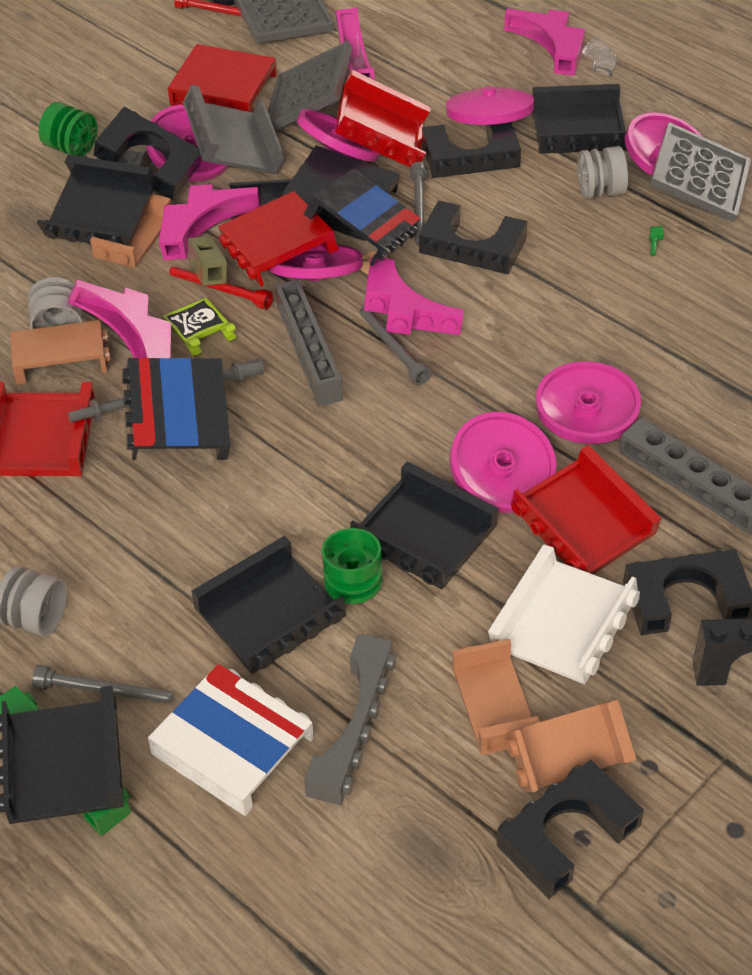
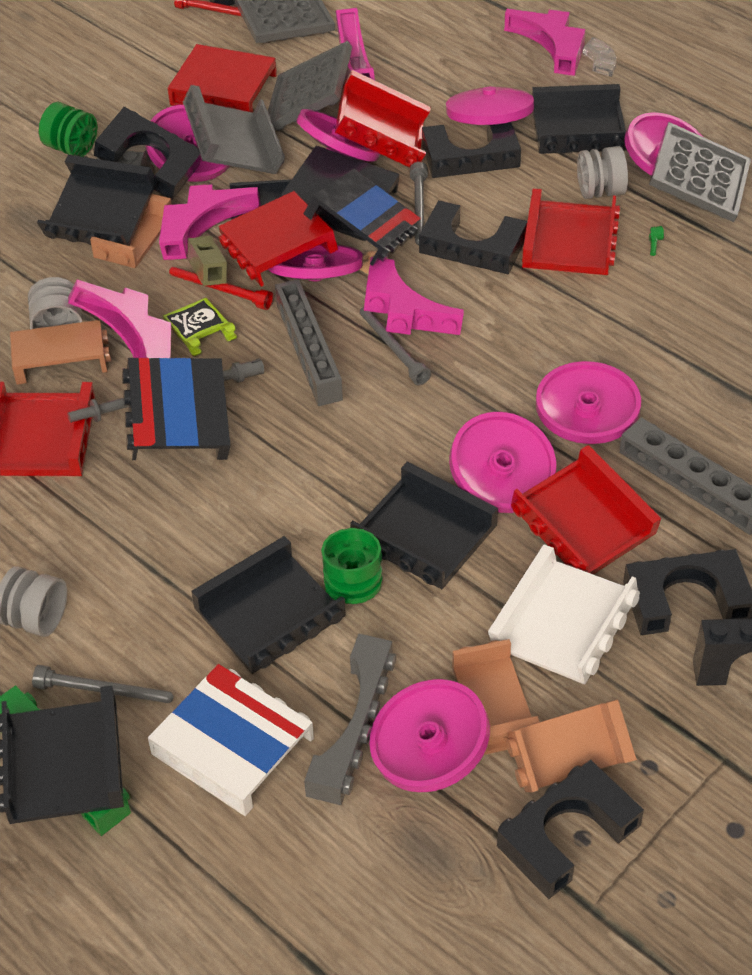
none -> dark pink dish [369,679,490,792]
none -> red panel [522,188,620,275]

